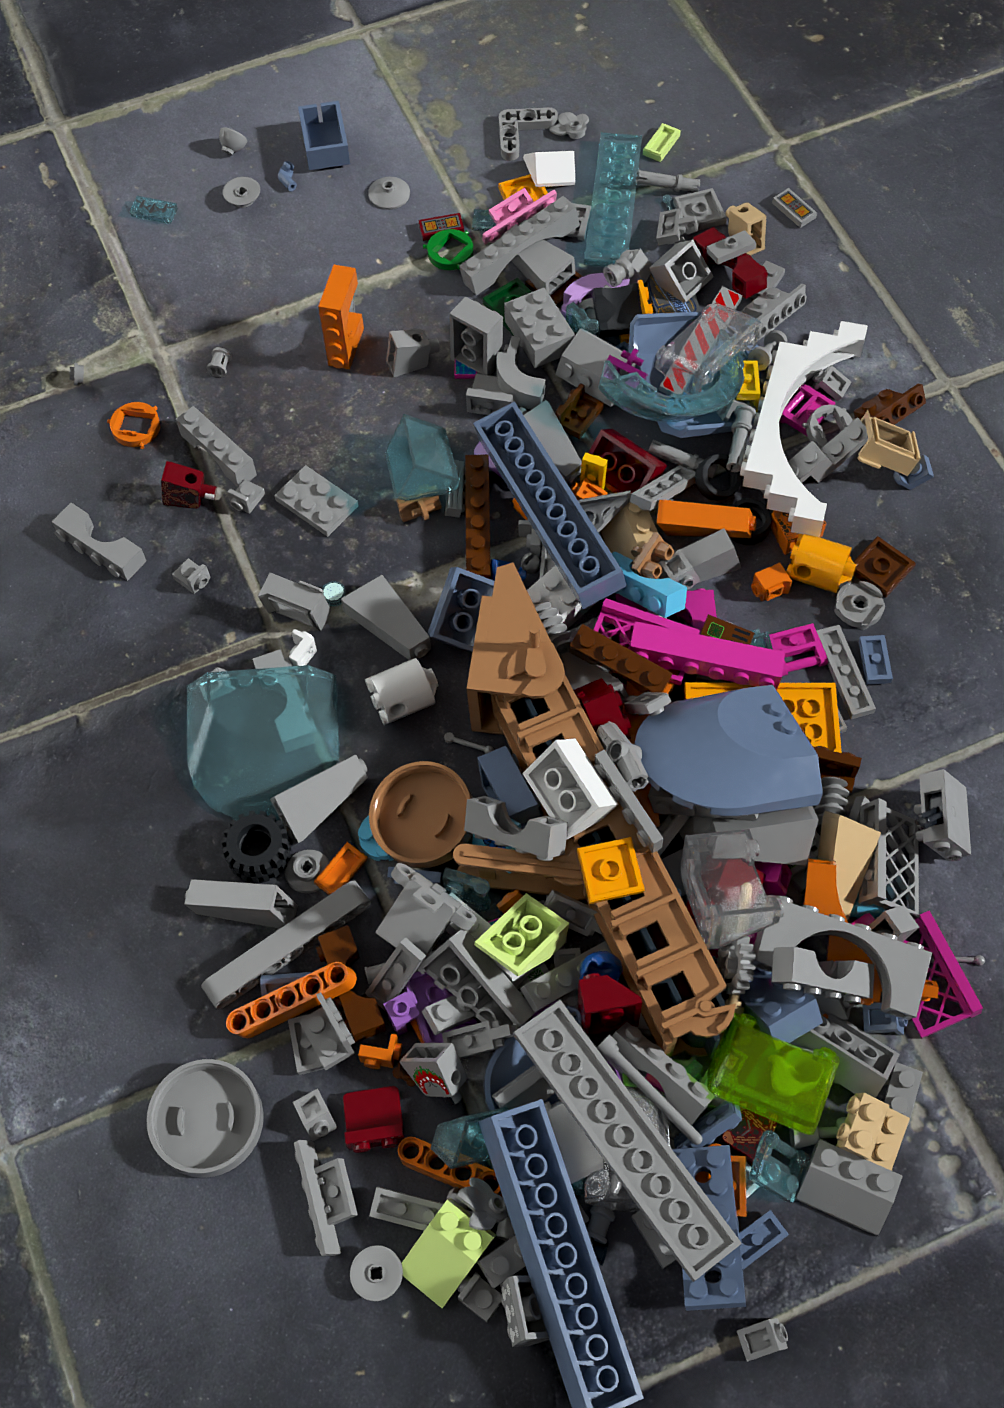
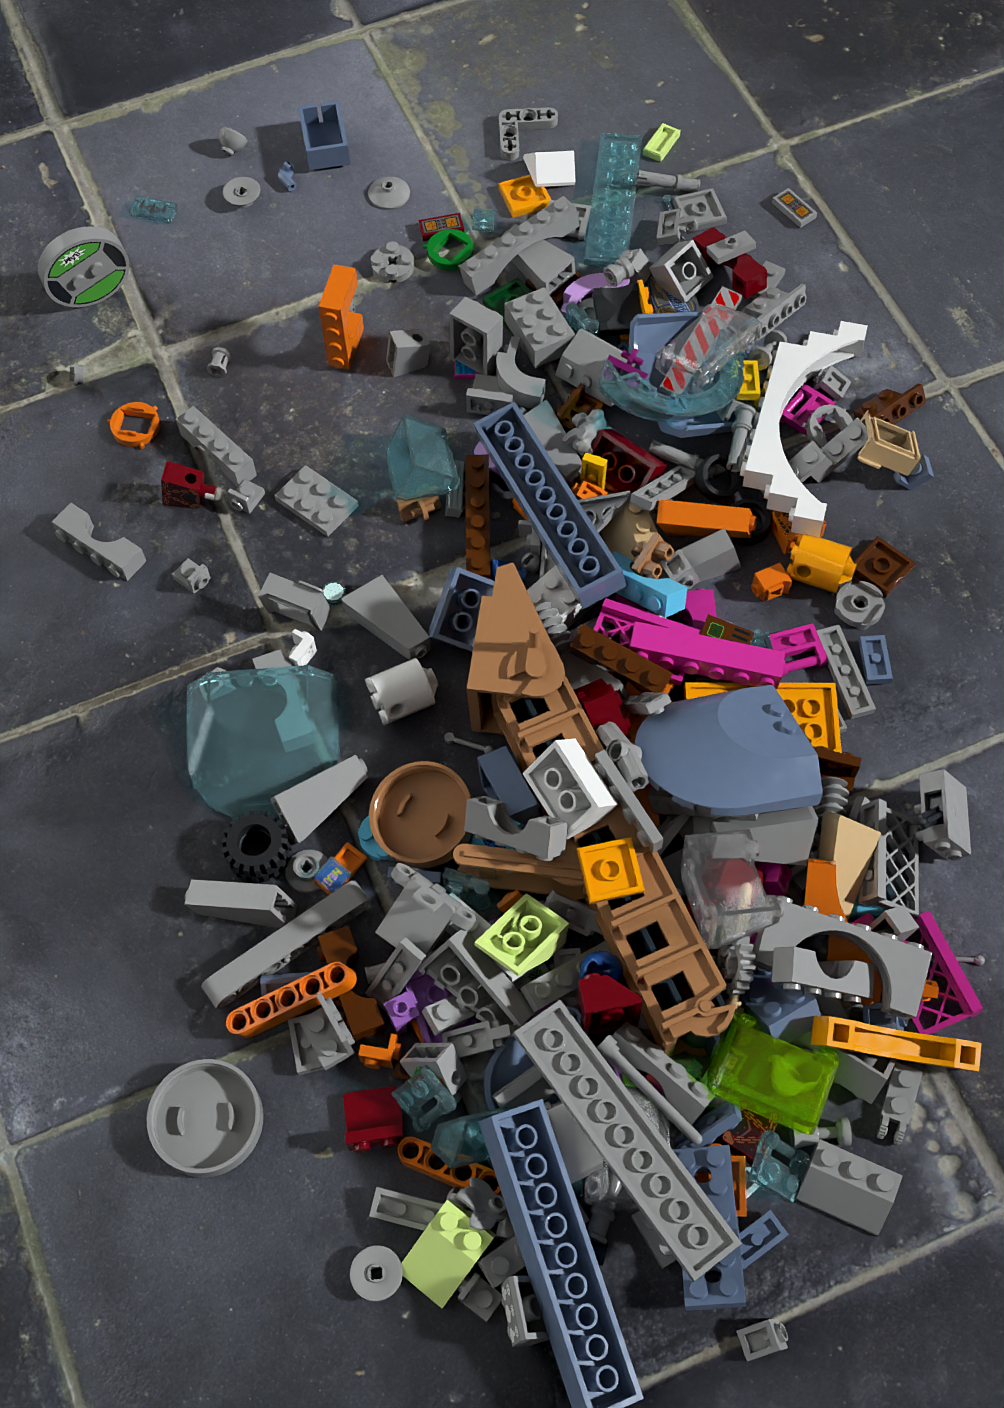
light grey bracket [293,1088,337,1141] -> none
light grey bracket [294,1140,358,1256] -> none
bright pink bracket [482,188,557,244] -> none
light grey plate [549,112,589,139] -> none
tan torso [725,203,766,255] -> none
tan plate [836,1093,910,1171] -> none
none -> brick [38,226,130,307]
none -> clear light blue tile [314,856,351,893]
none -> light grey plate [371,241,414,283]
none -> clear light blue plate [391,1065,456,1133]
none -> light grey animal [562,409,613,456]
none -> light orange arch [811,1016,981,1072]

